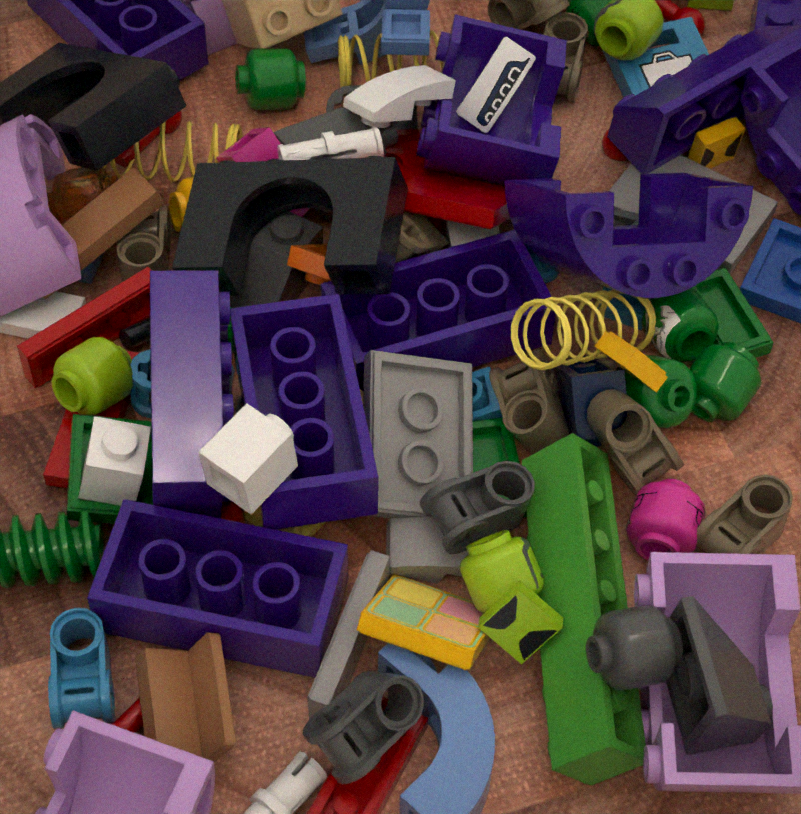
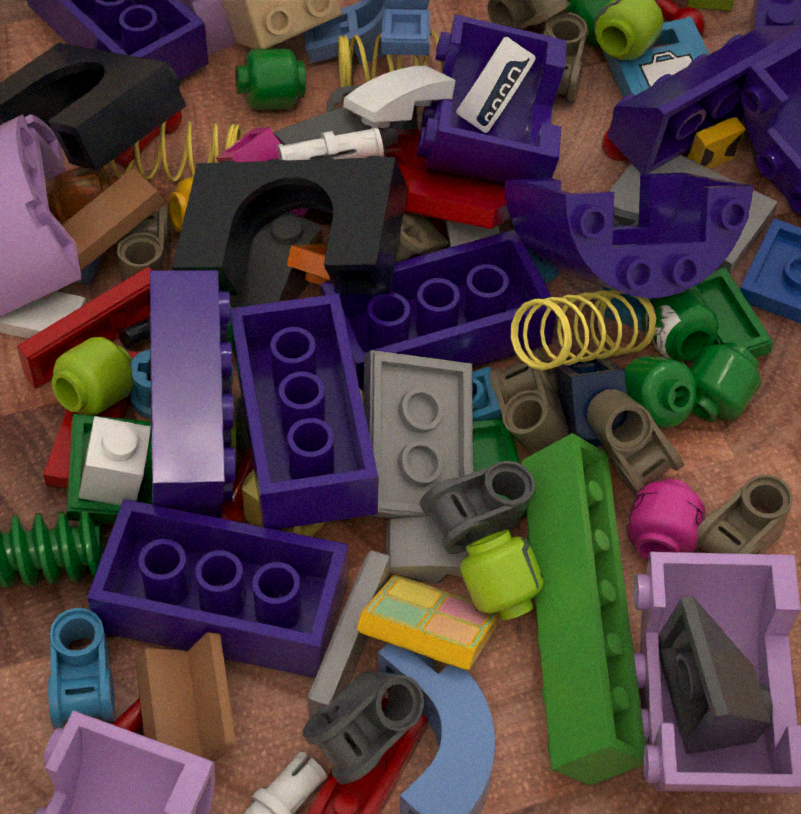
white brick [198,403,298,515] -> none
lime tile [478,581,563,664] -> none
dark grey head [586,605,683,691] -> none
yellow tile [594,331,668,393] -> none

